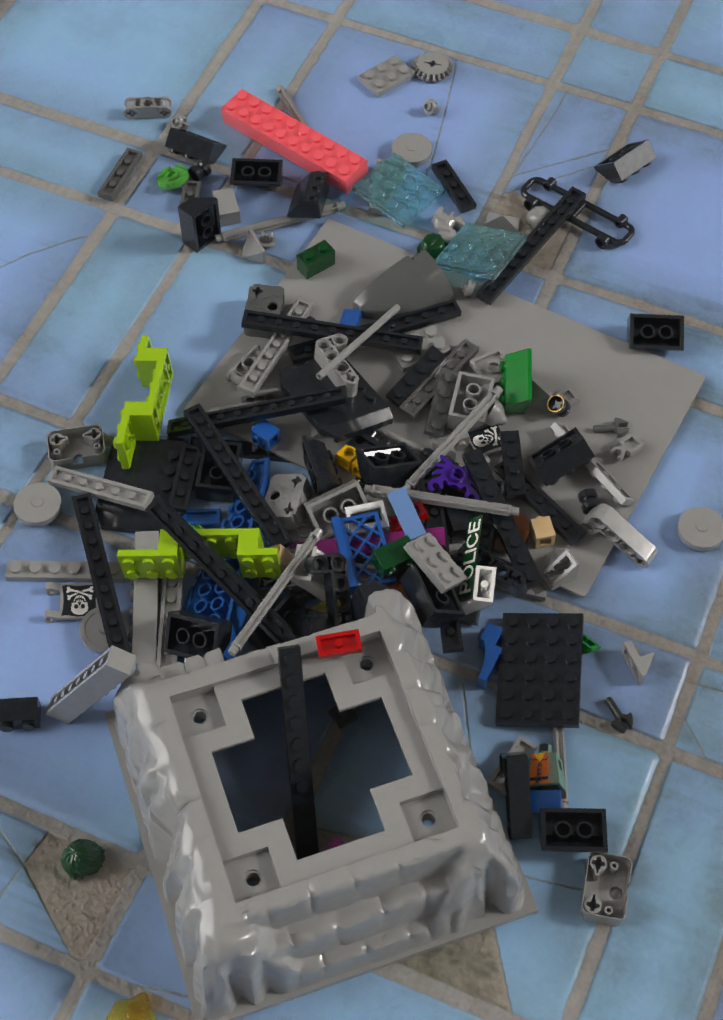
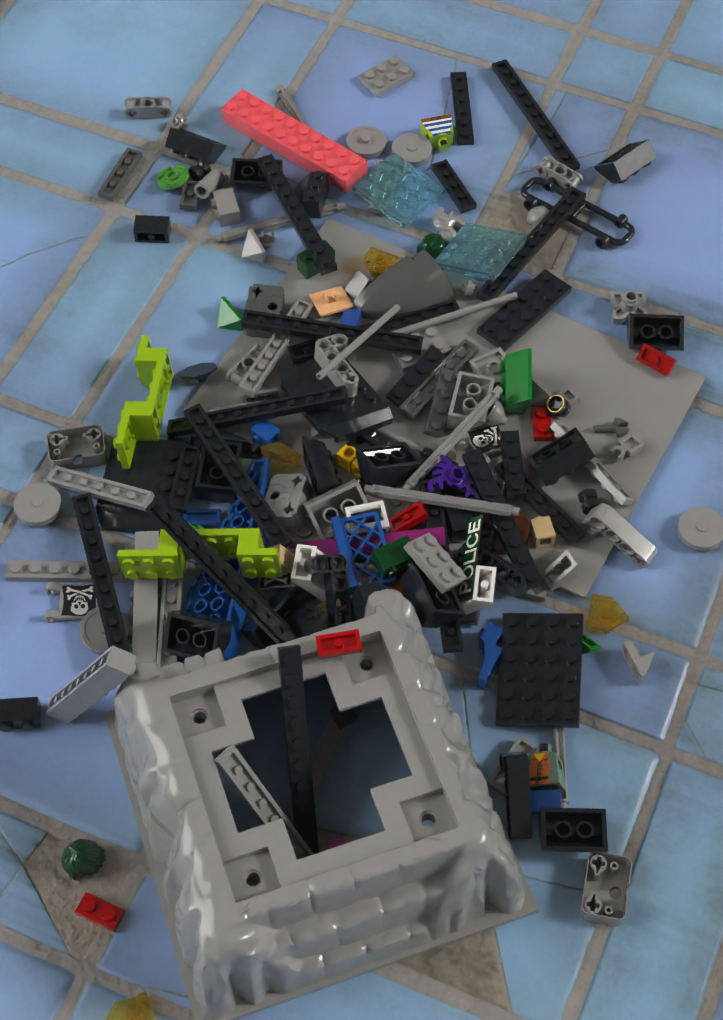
black slope [178,197,221,253] -> none
light grey piece [227,527,323,656] -> none
medium blue tile [387,486,427,541] -> none
light grey gear [412,51,453,82] -> none
light grey plate [423,99,441,115] -> none
light grey slope [485,211,521,233] -> none
pearl dark grey bar [604,697,633,733] -> none
none -> red plate [75,892,125,932]
none -> black brick [133,215,171,243]
none -> black piece [180,363,218,383]
none -> light grey brick [194,169,225,199]
none -> light grey plate [214,745,314,860]
none -> slope [217,296,244,331]
none -> black plate [256,154,338,276]
none -> clear yellow plate [260,442,302,482]
none -> light nougat piece [309,285,354,317]
none -> light grey slope [345,270,379,300]
none -> light grey wheel [346,126,387,159]
none -> clear yellow plate [364,247,403,277]
none -> light grey piece [391,292,518,334]
none -> torso [420,114,454,152]
none -> black plate [450,72,474,145]
none -> black plate [477,269,572,352]
none -> black plate [492,59,580,171]
none -> red plate [531,407,553,441]
none -> light grey piece [534,156,584,191]
none -> clear yellow plate [587,593,630,634]
none -> light grey plant [610,290,648,323]
none -> red plate [636,343,677,376]

